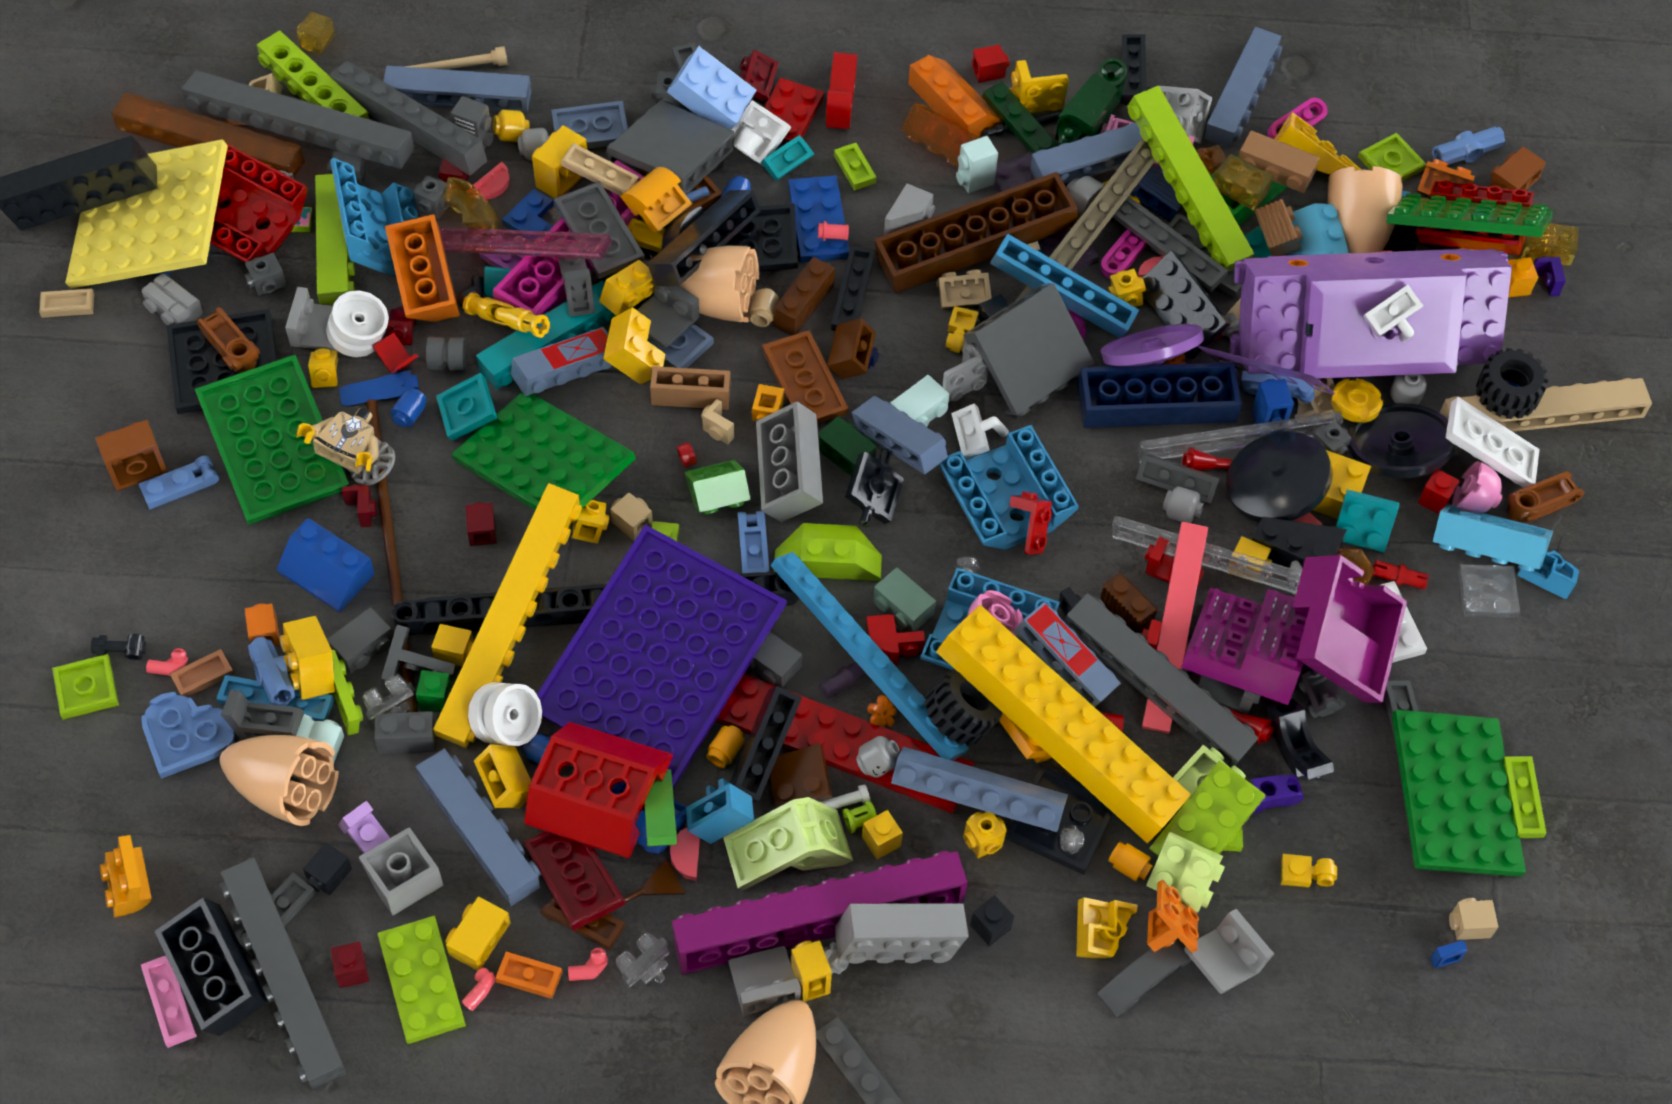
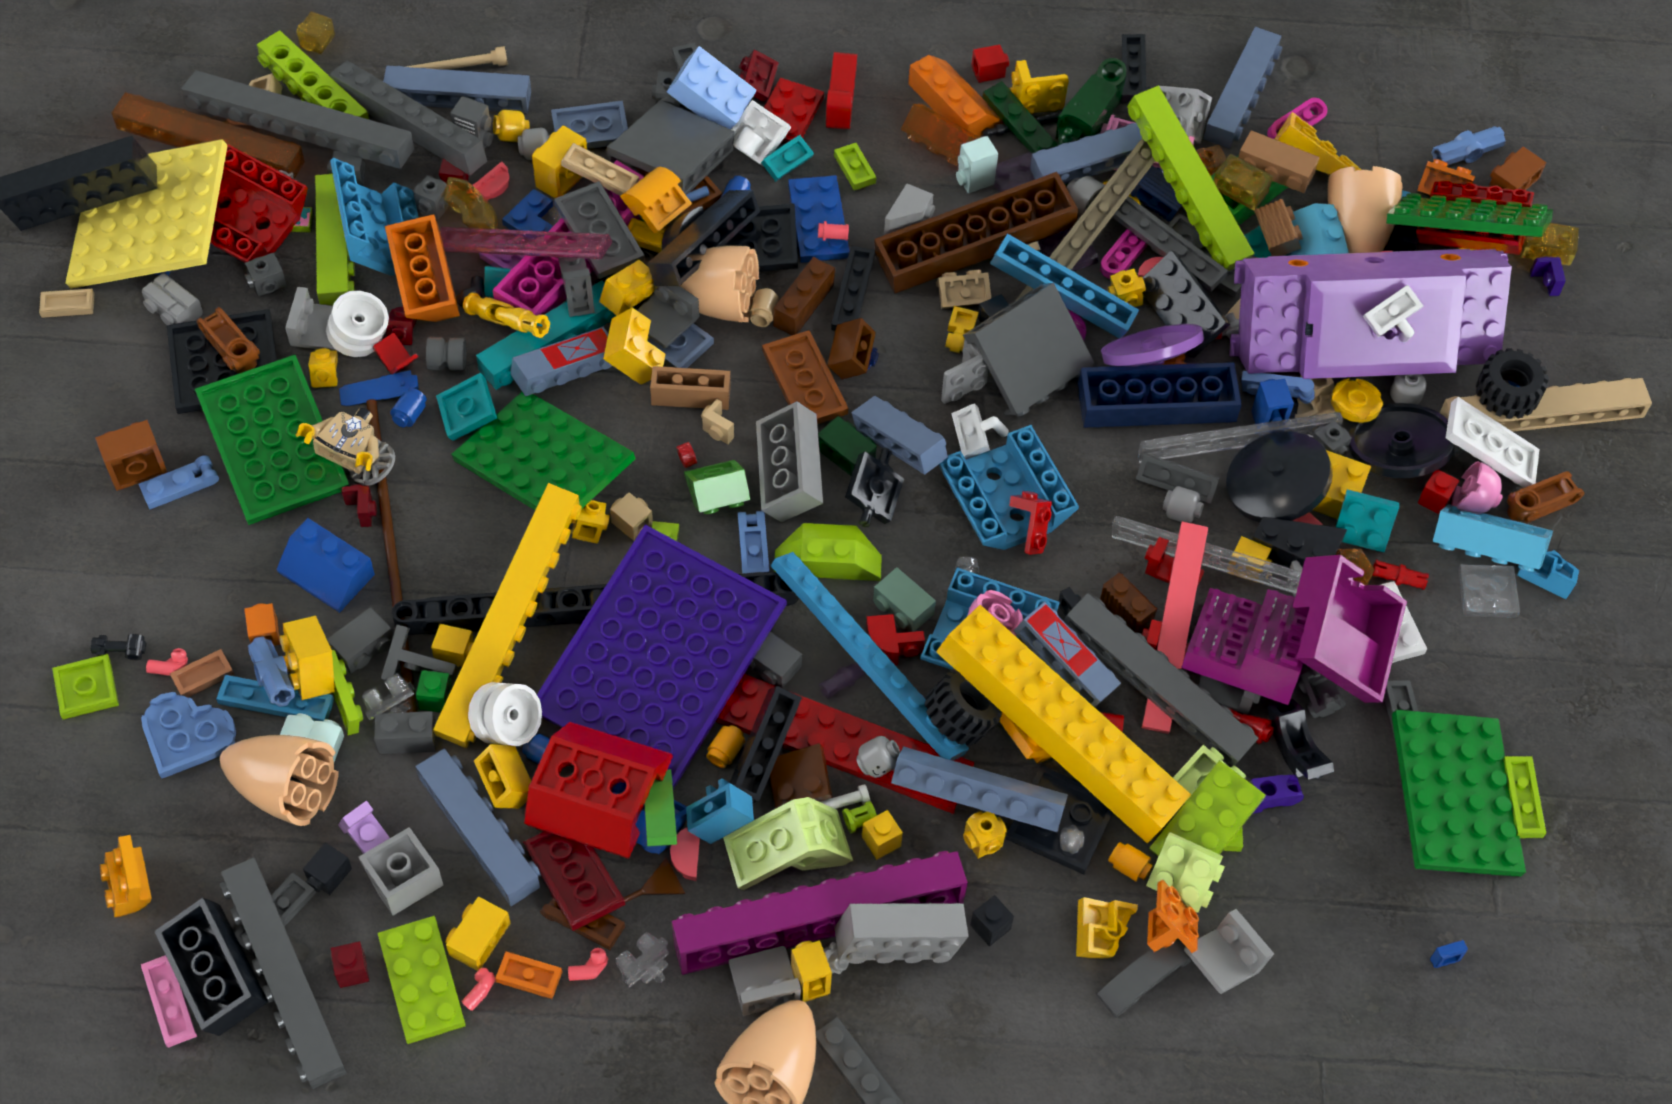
dark grey bracket [221,690,304,740] -> none
dark red brick [465,502,497,546] -> none
light orange brick [752,384,784,421] -> none
orange plant [867,695,897,728] -> none
light aqua brick [890,375,949,427] -> none
red cone [1182,448,1232,471] -> none
medium lavender piece [1197,345,1335,394] -> none
yellow plate [1281,854,1337,887] -> none
lime tile [1358,133,1427,182] -> none
tan brick [1449,898,1498,940] -> none
light orange brick [1508,257,1538,298] -> none

